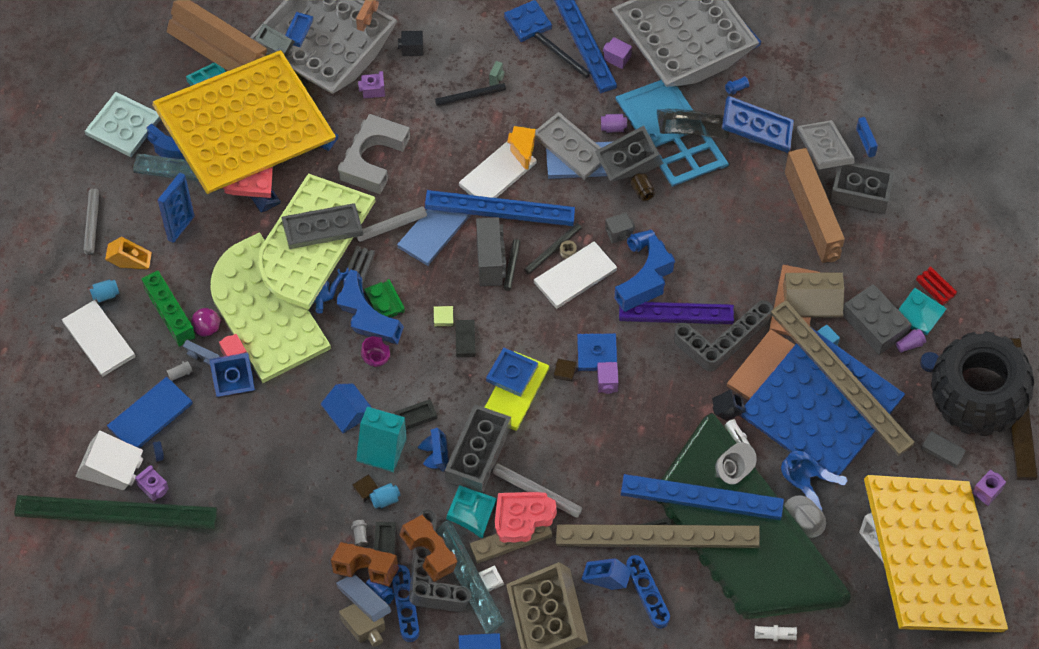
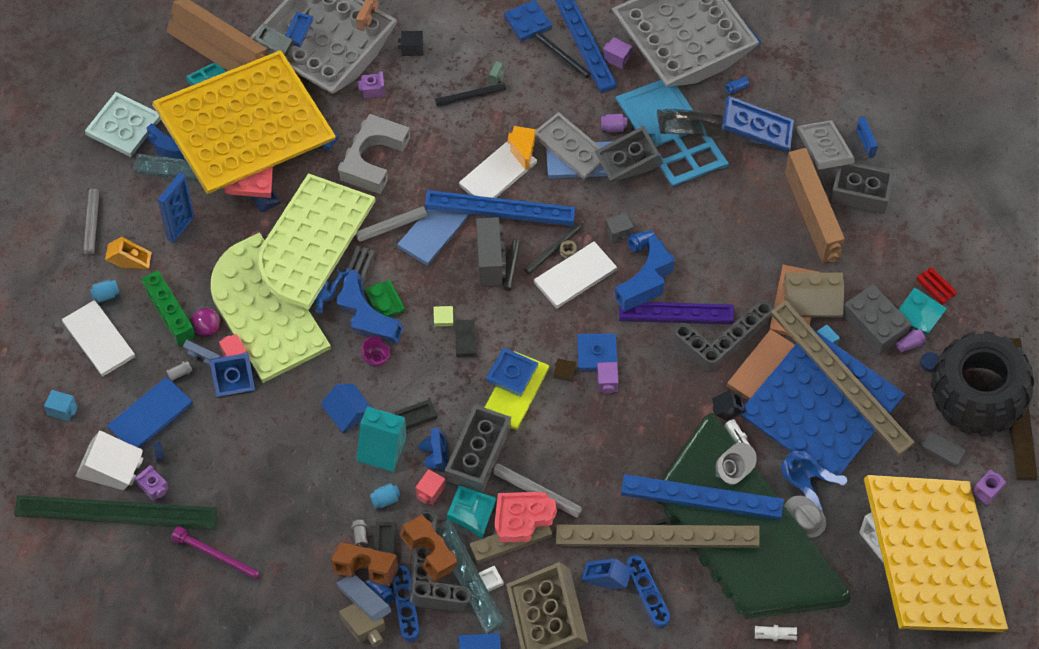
dark grey tile [281,203,363,249] -> none
dark brown tile [352,474,379,502] -> none
dark brown brick [630,173,655,201] -> none
none -> dark azure brick [44,390,77,421]
none -> magenta piece [171,526,259,579]
none -> coral brick [415,469,446,505]

